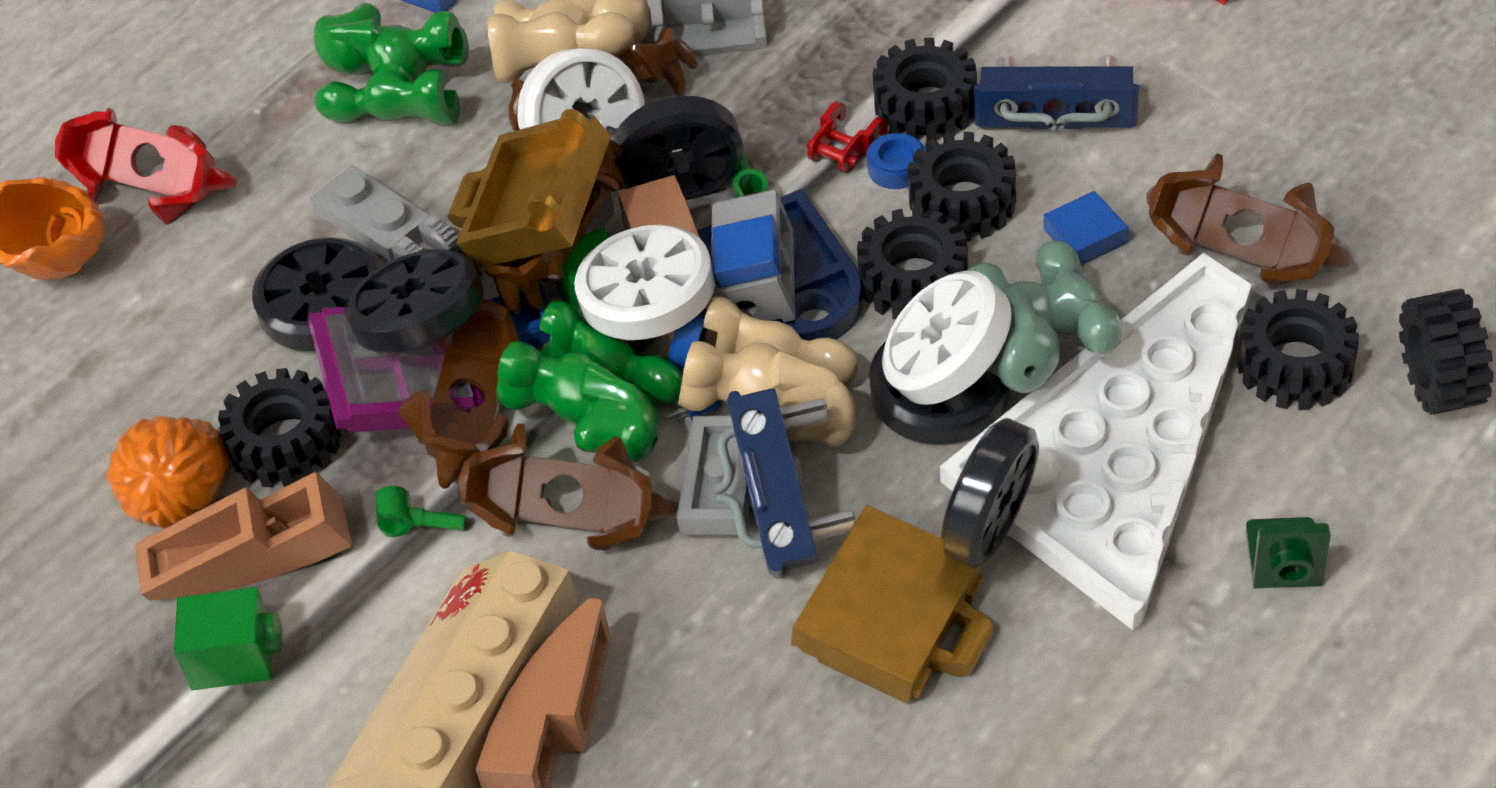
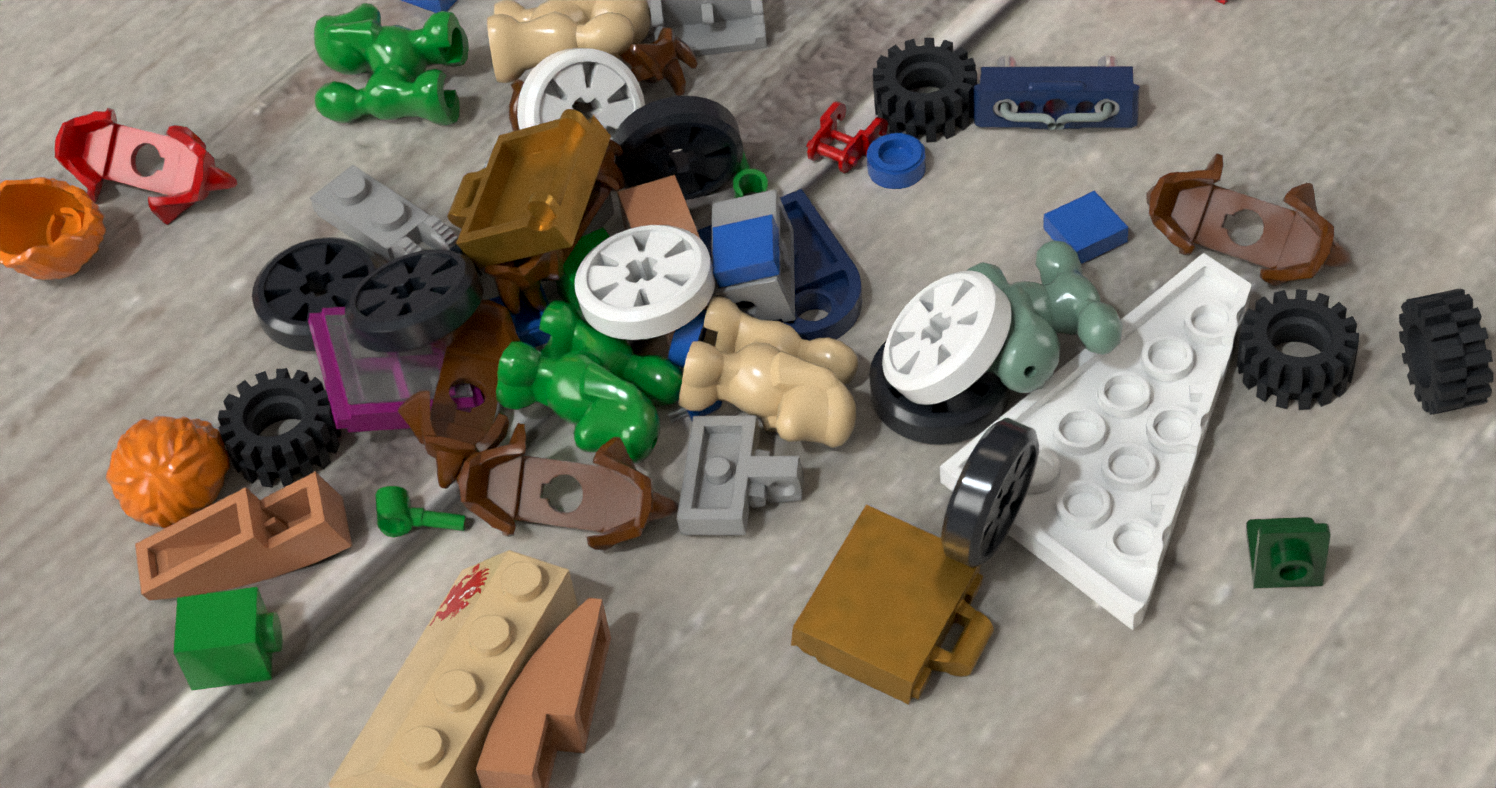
dark blue piece [714,388,856,579] -> none
black tyre [857,207,969,320] -> none
black tyre [907,131,1016,242] -> none

